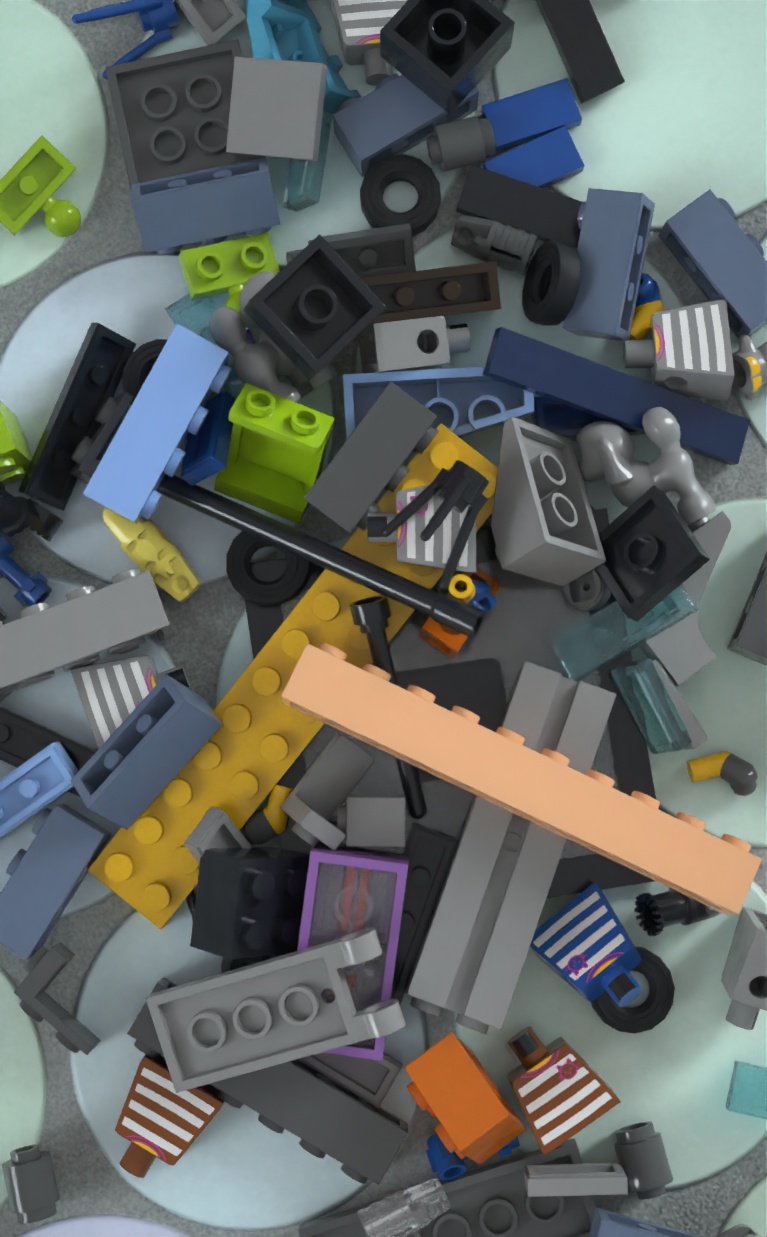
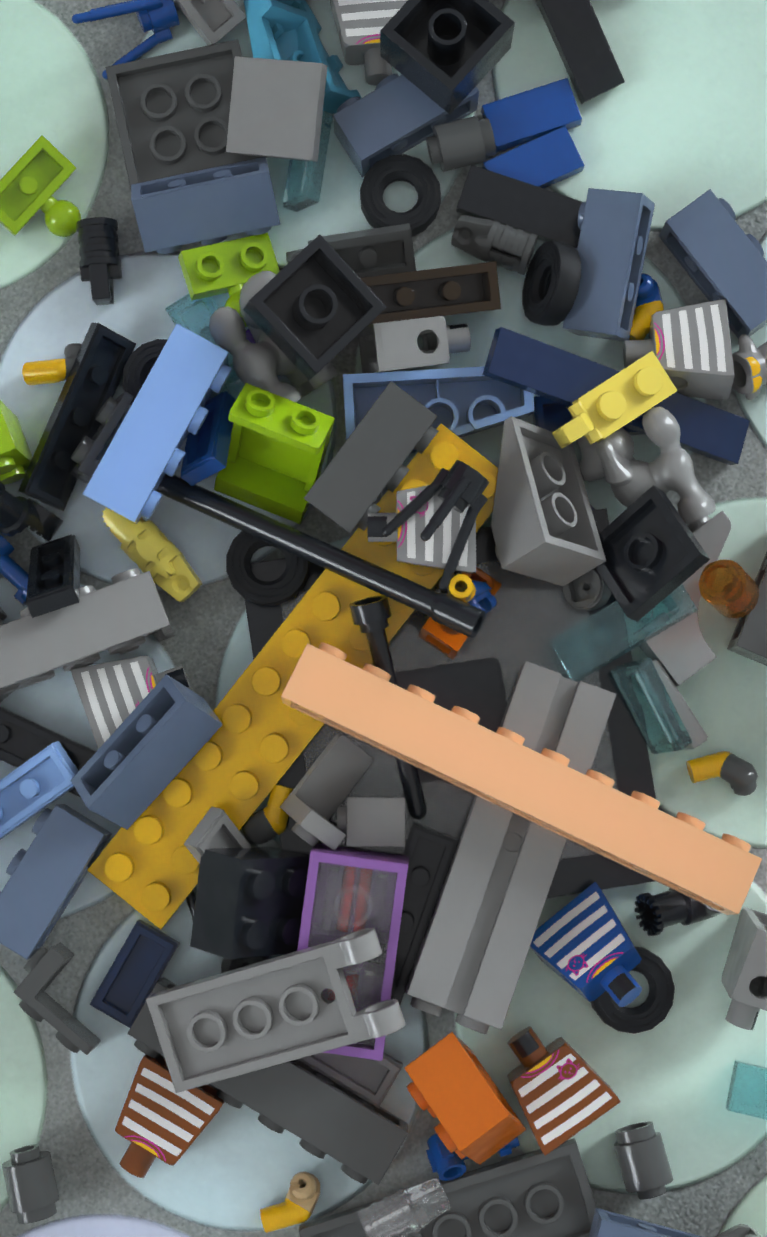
light grey tile [524,1163,628,1197] -> none
none -> yellow arm [22,343,82,385]
none -> black tile [26,534,80,618]
none -> black hinge [76,217,122,305]
none -> dark blue tile [89,919,180,1028]
none -> arm [260,1172,320,1233]
none -> light yellow hinge [552,351,677,449]
none -> clear orange brick [699,560,759,618]

